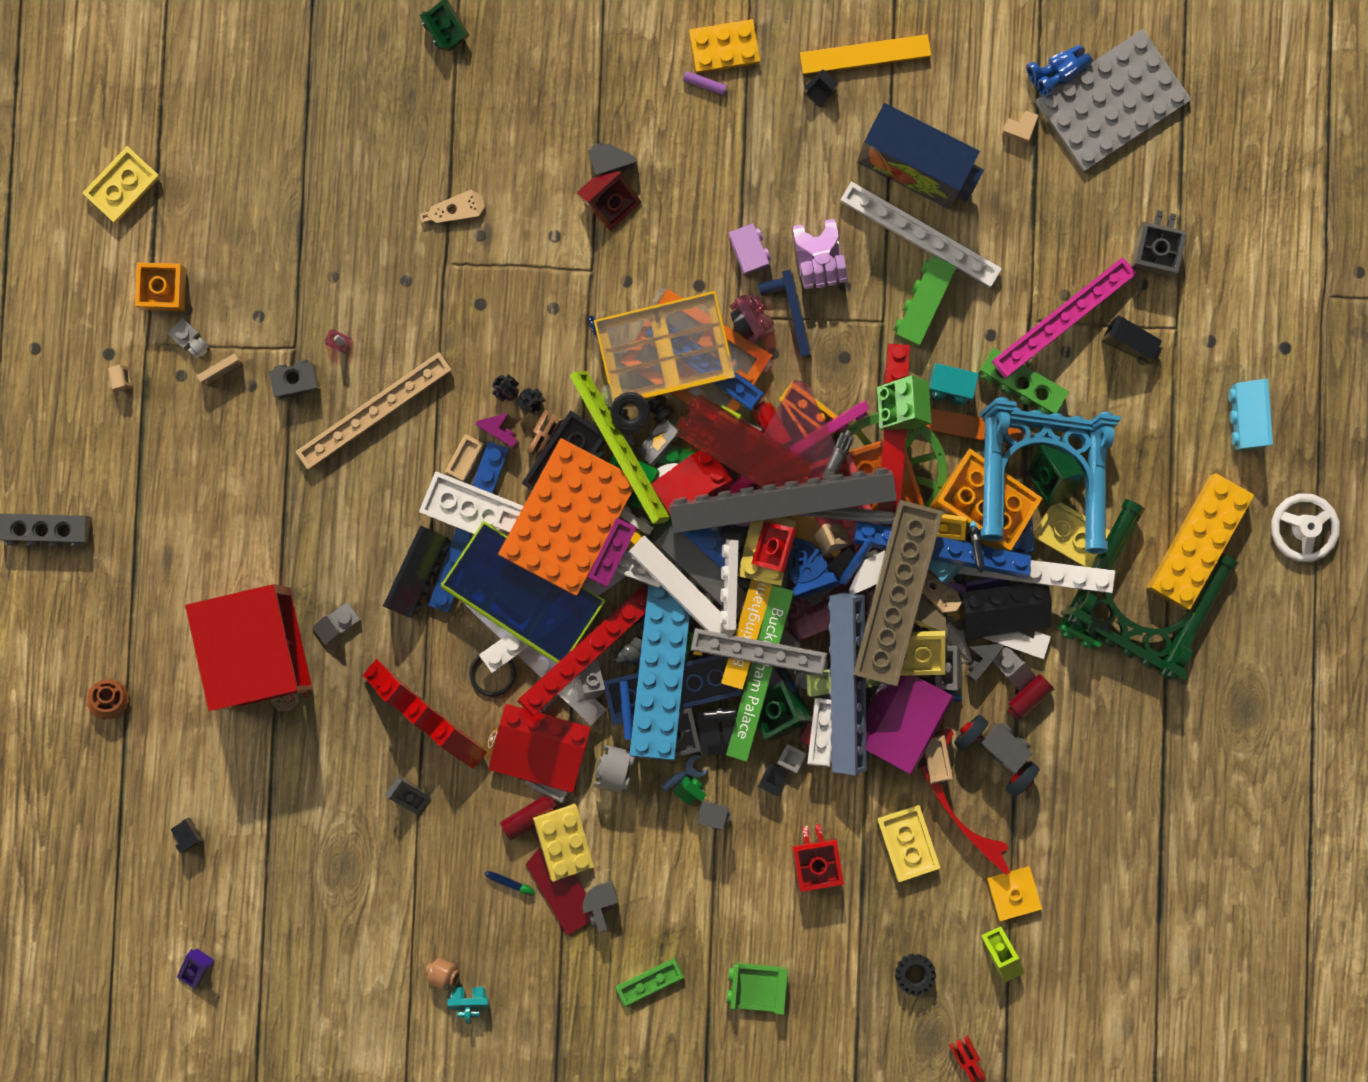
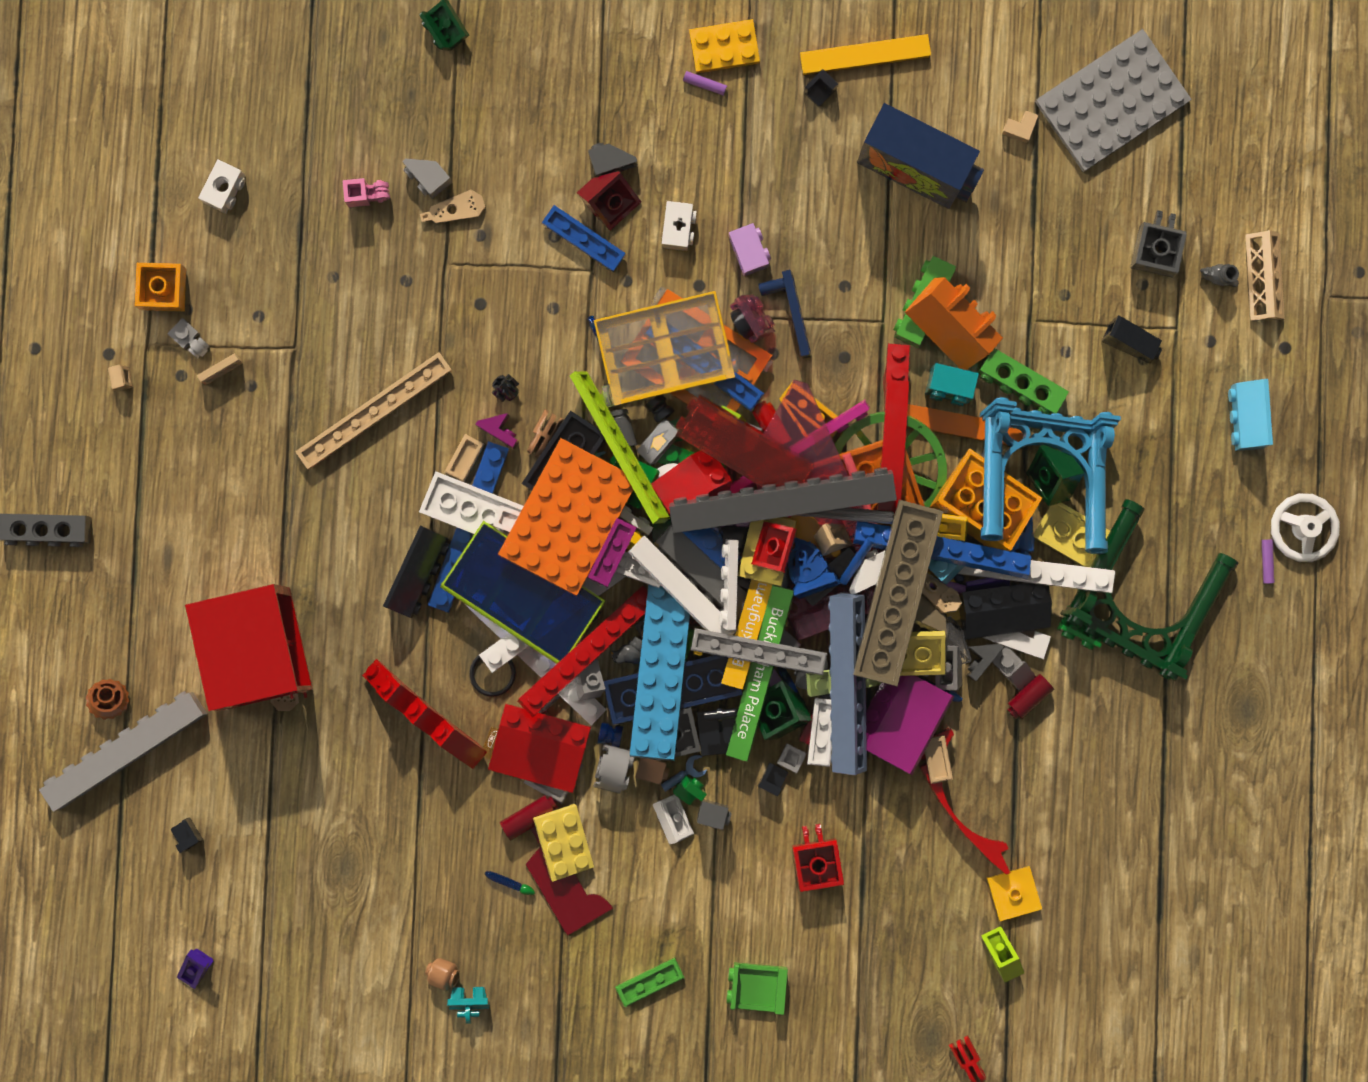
light yellow plate [83,146,160,224] -> none
dark grey brick [269,360,320,399] -> none
light grey slope [312,602,361,645] -> none
clear pink piece [325,329,352,354] -> none
dark grey slope [385,777,430,815] -> none
black gear [517,388,546,415] -> none
dark grey brick [583,880,618,932] -> none
black tyre [610,392,650,432] -> none
blue piece [619,681,633,740] -> none
lavender piece [793,219,848,289] -> none
dark grey piece [822,430,854,480] -> none
white plate [840,181,1002,288] -> none
bright green slope [877,375,932,430] -> none
light yellow plate [877,805,940,882] -> none
black tyre [895,953,936,996] -> none
brick [954,715,1040,797] -> none
black piece [969,521,984,573] -> none
dark pink plate [991,257,1137,379] -> none
blue piece [1026,45,1093,97] -> none
yellow brick [1146,473,1254,610] -> none
none -> light grey brick [39,691,207,812]
none -> white brick [199,159,245,213]
none -> bright pink brick [343,178,390,207]
none -> light grey slope [402,159,452,199]
none -> blue plate [542,205,626,273]
none -> clear blue wheel [597,722,623,748]
none -> medium nougat brick [635,758,670,785]
none -> white slope [653,795,694,844]
none -> white brick [662,201,697,251]
none -> orange piece [905,277,1003,370]
none -> dark grey animal [1200,264,1239,287]
none -> tan fence [1246,230,1285,321]
none -> medium lavender piece [1262,539,1275,584]

